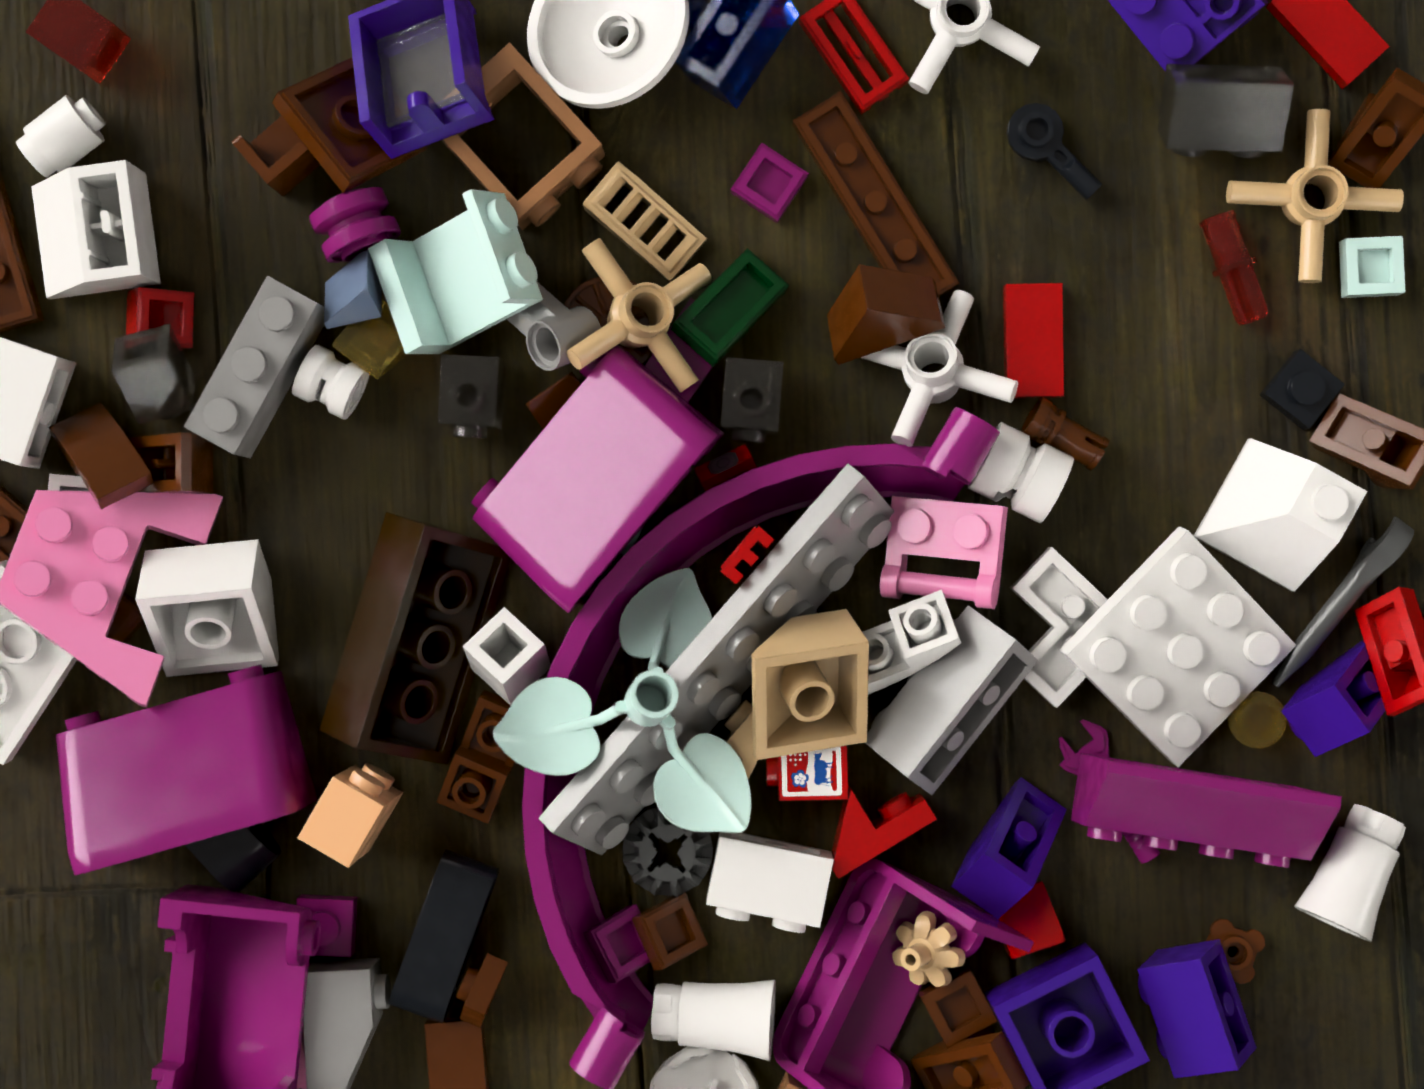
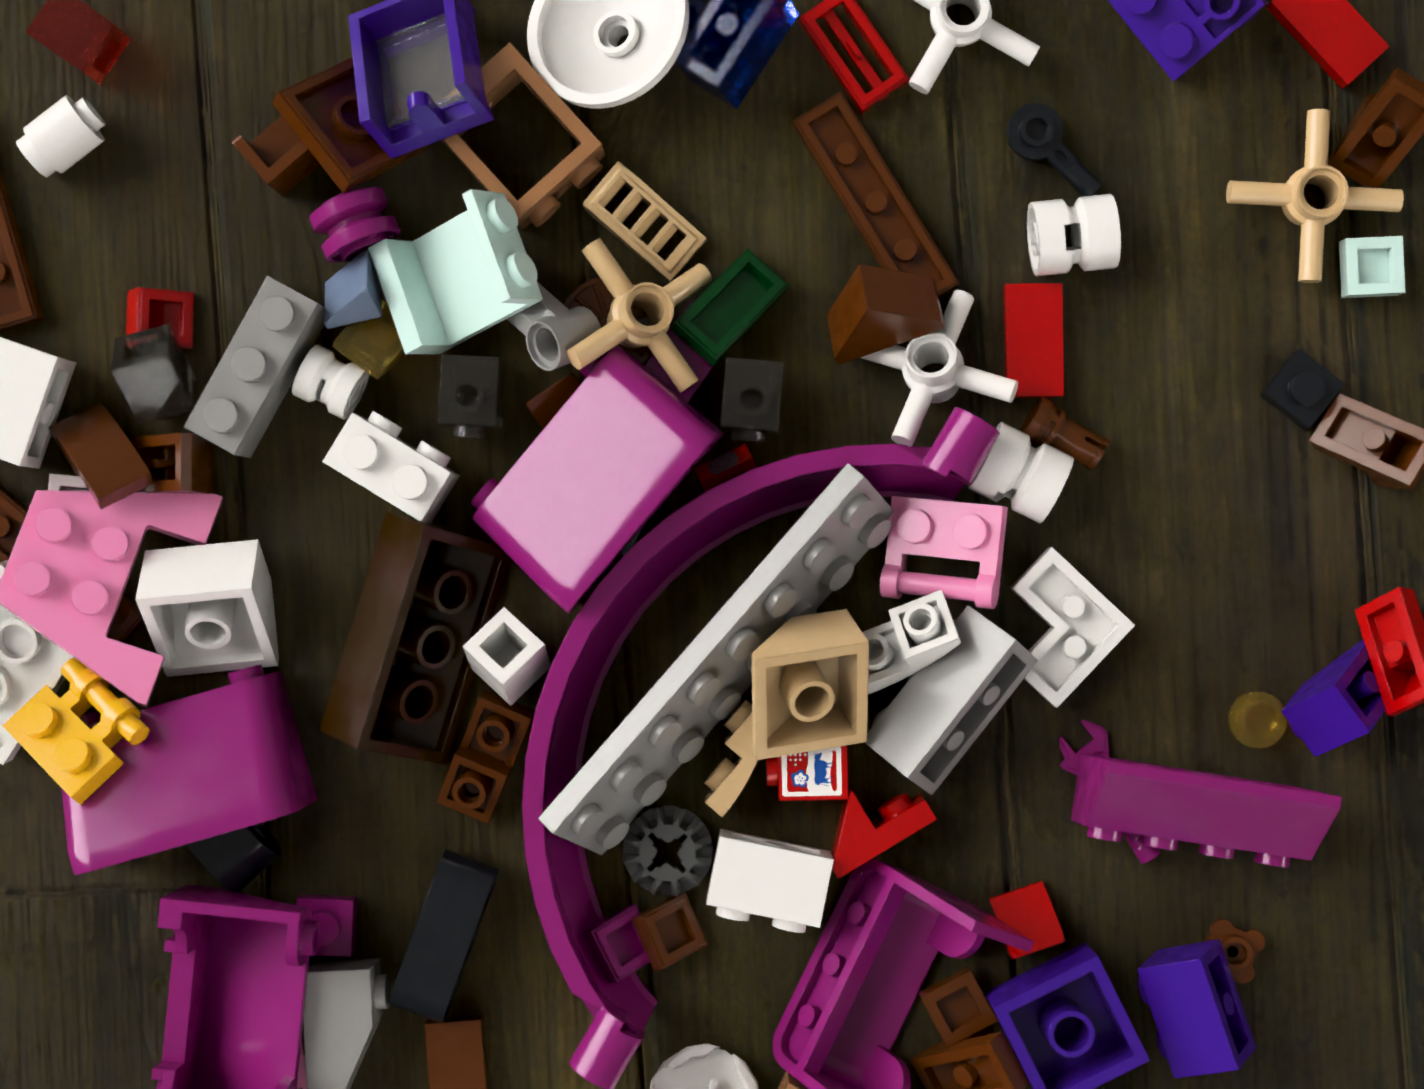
white slope [31,160,161,300] -> none
light nougat brick [297,763,403,868] -> none
reddish brown plate [456,953,508,1028] -> none
light aqua plant [493,568,751,833] -> none
white plant [651,979,776,1061] -> none
red tile [720,526,774,584] -> none
magenta tile [730,142,809,223] -> none
tan plant [892,911,965,987] -> none
dark purple slope [951,777,1067,919] -> none
white plate [1059,527,1297,768] -> none
clear smoke brick [1158,64,1294,158] -> none
white slope [1194,438,1368,592] -> none
clear red axle [1199,210,1269,325] -> none
dark grey piece [1271,516,1414,687] -> none
white plant [1294,804,1406,942] -> none
none -> yellow plate [2,658,150,805]
none -> white brick [322,411,460,523]
none -> white wheel [1027,194,1121,276]

